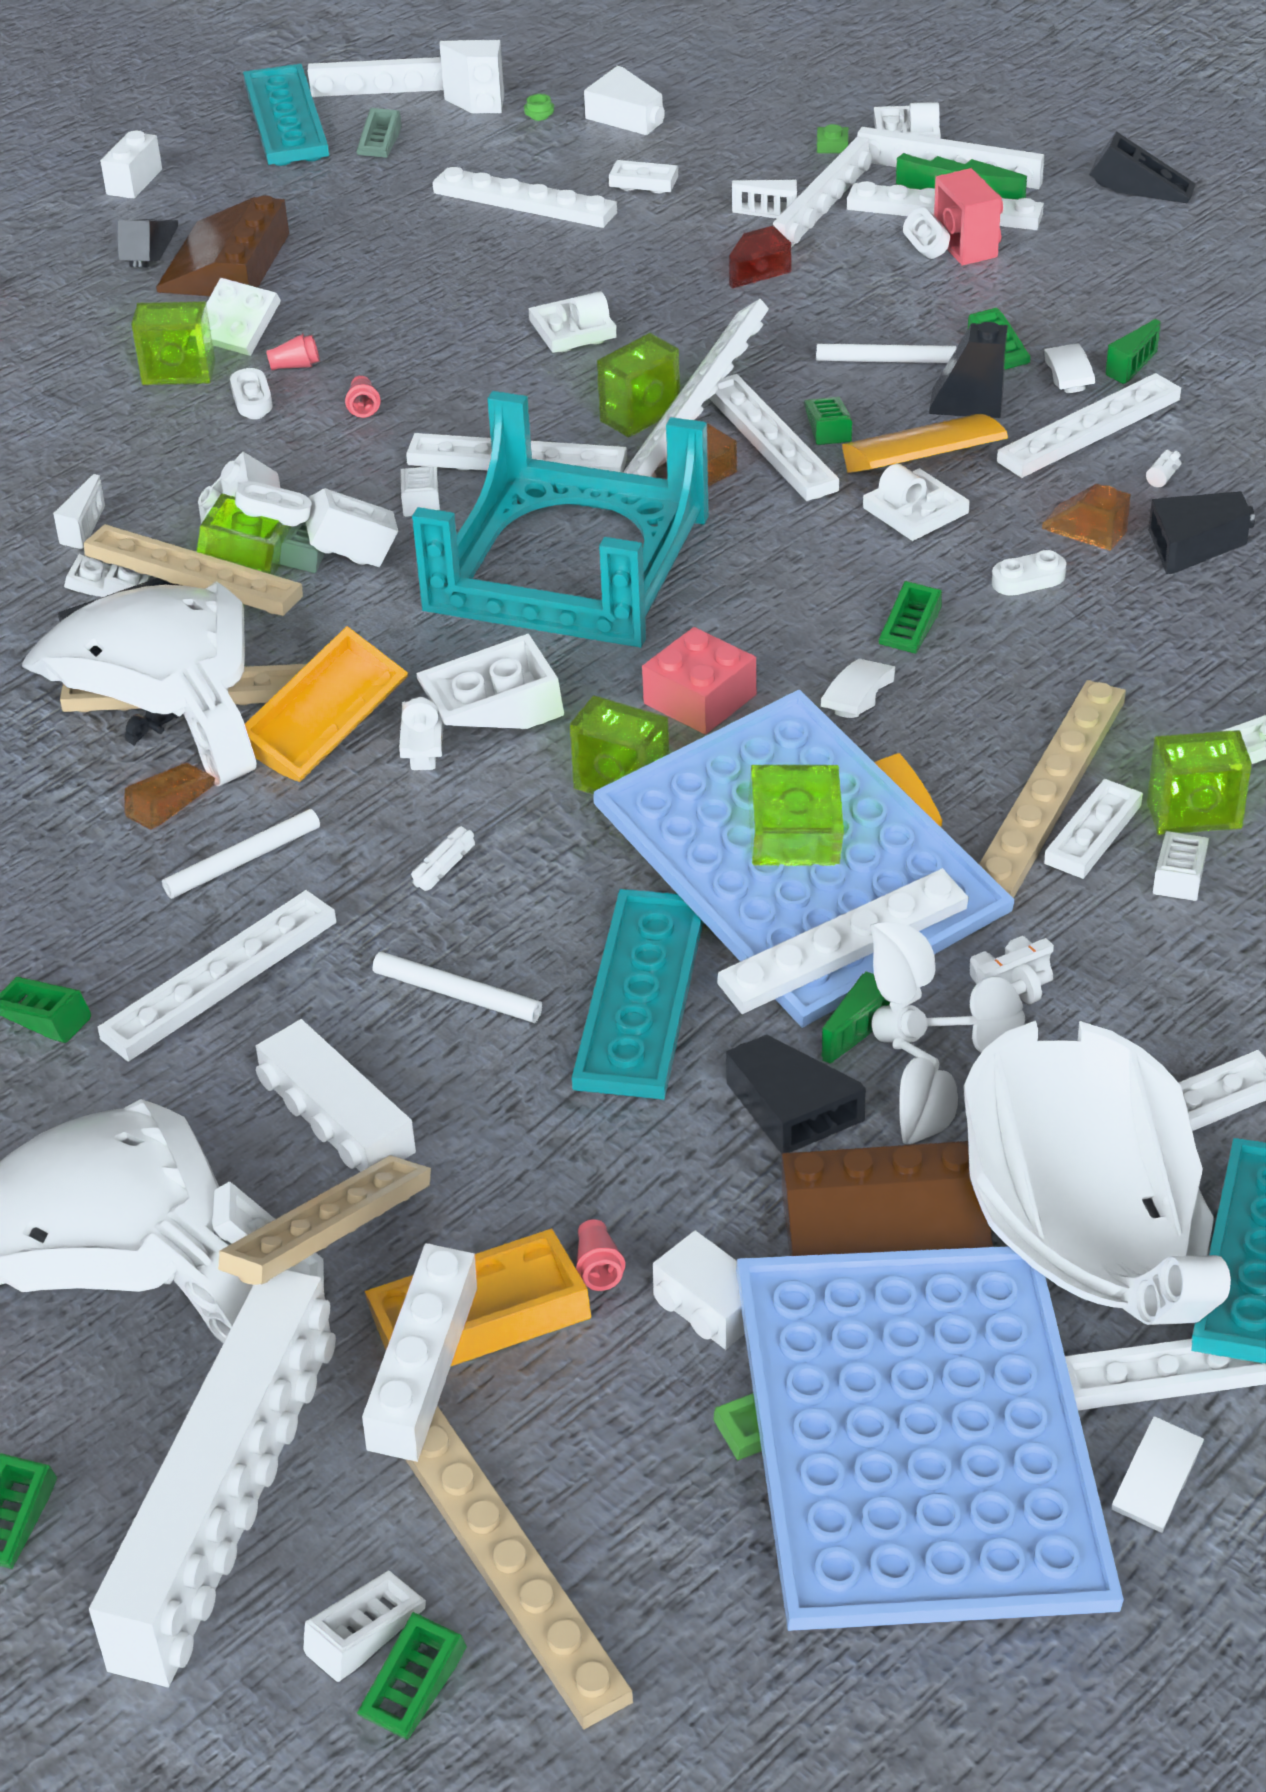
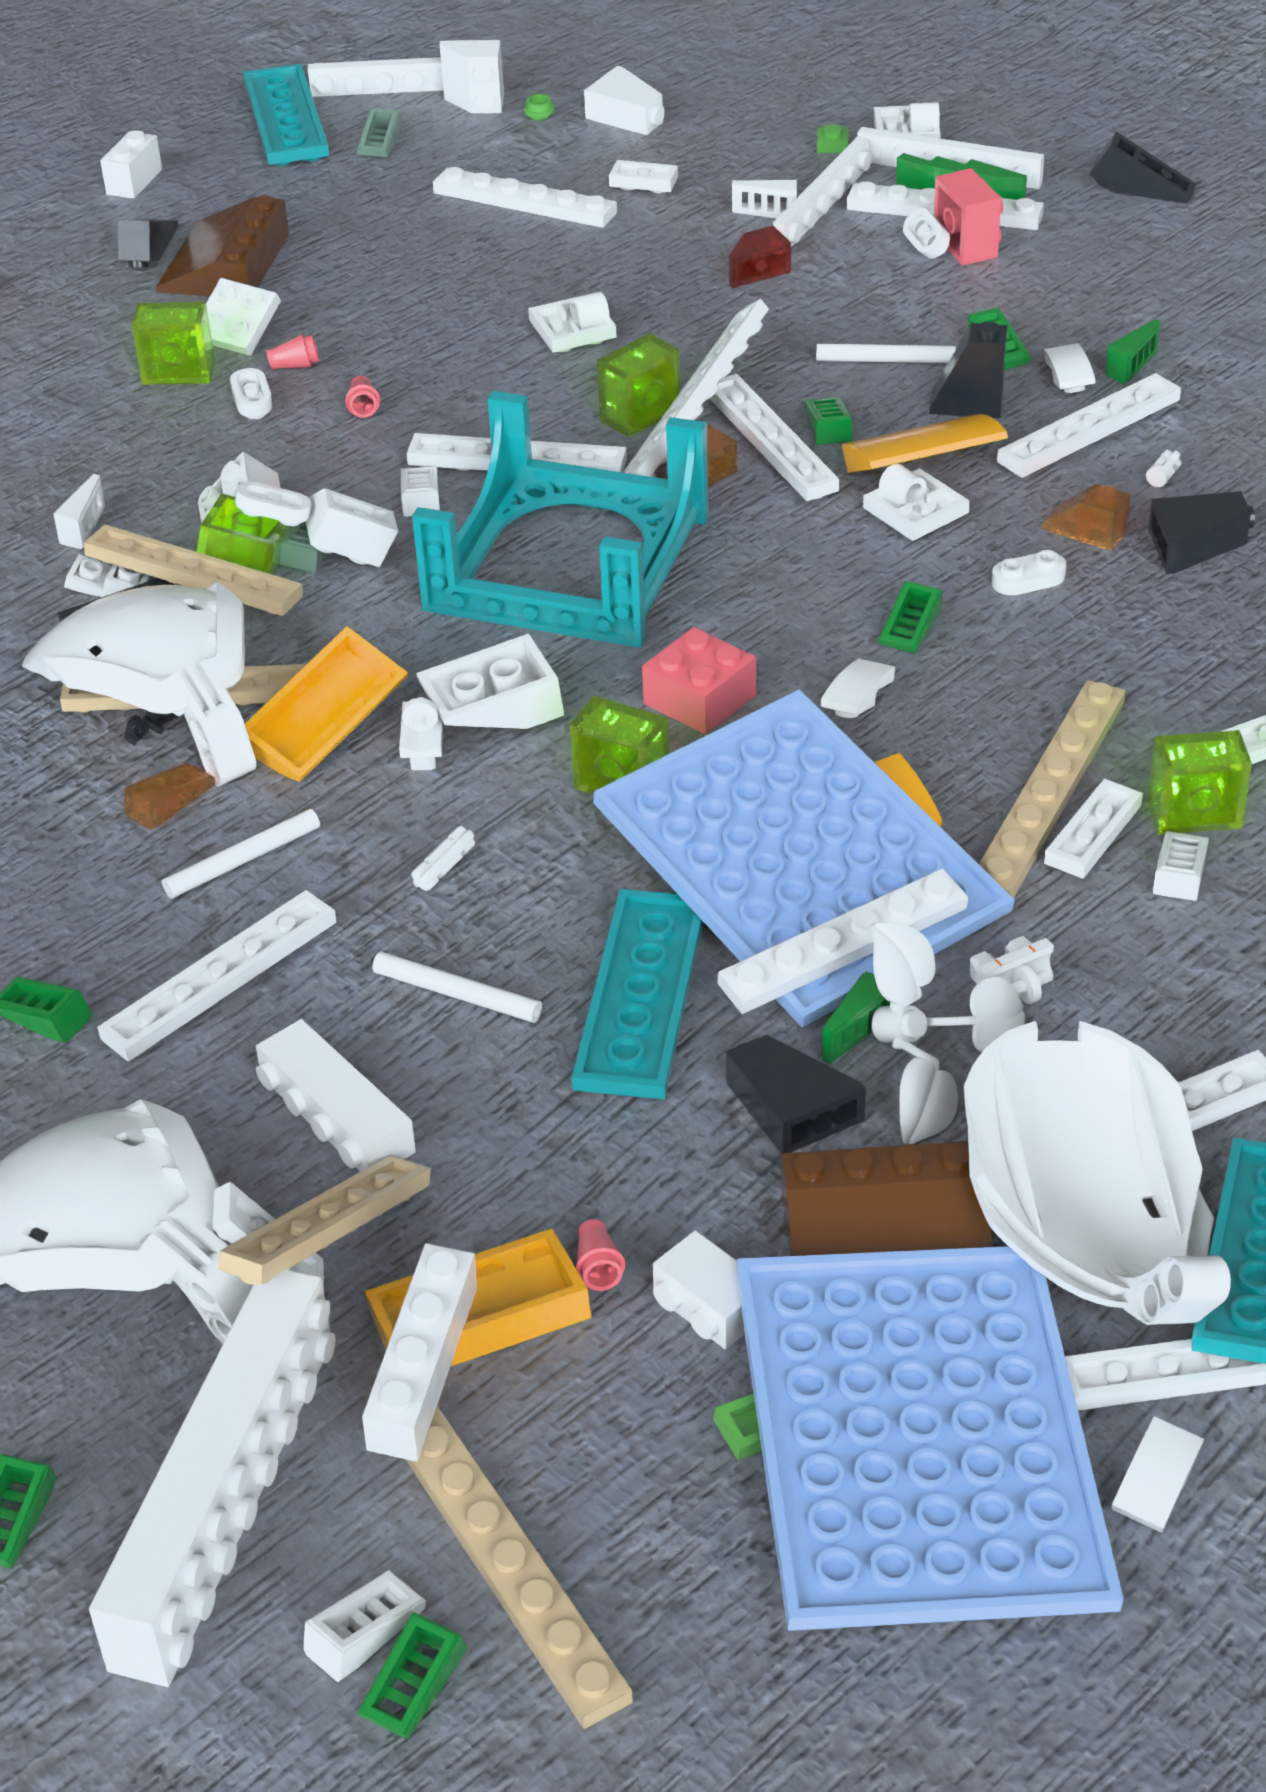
clear neon green brick [748,765,844,866] -> none

